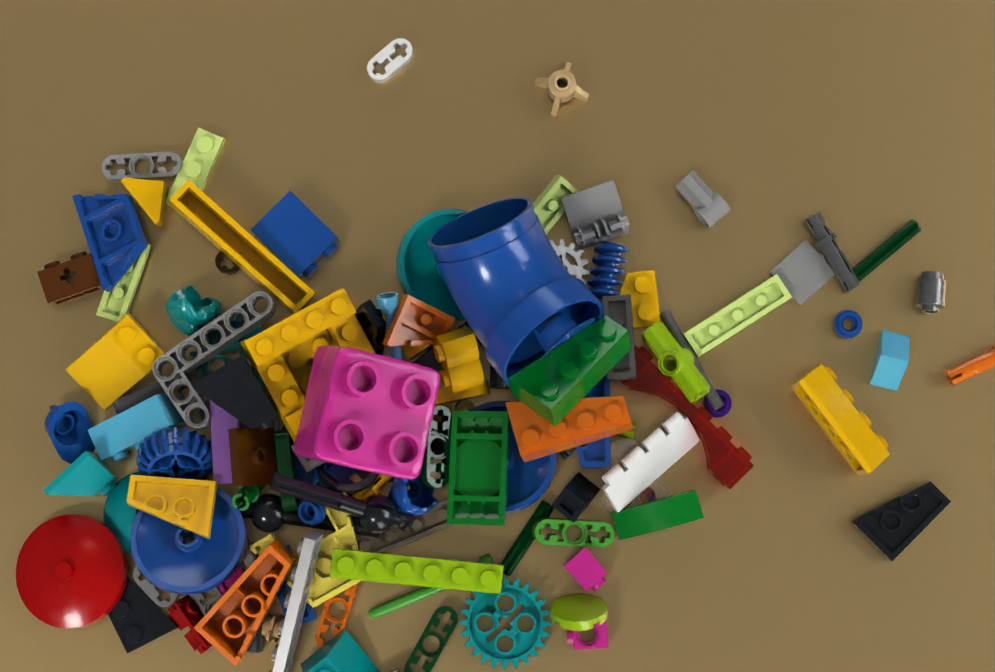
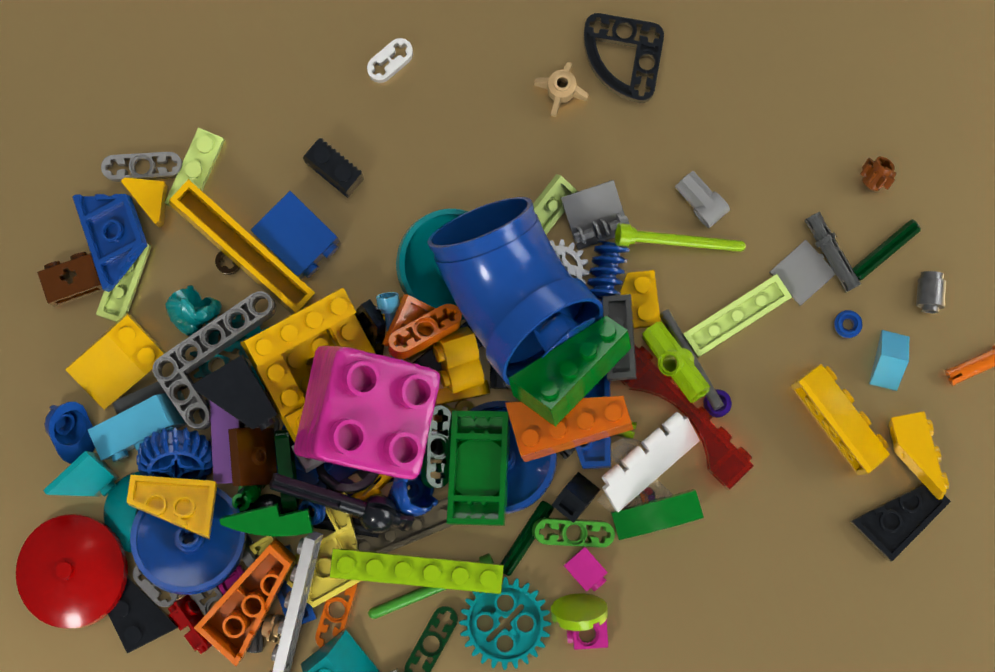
none -> green slope [219,503,314,537]
none -> black brick [303,138,364,198]
none -> orange beam [388,304,462,360]
none -> black beam [584,13,664,103]
none -> lime piece [615,223,746,252]
none -> dark orange gear [860,156,897,191]
none -> yellow slope [888,411,949,500]

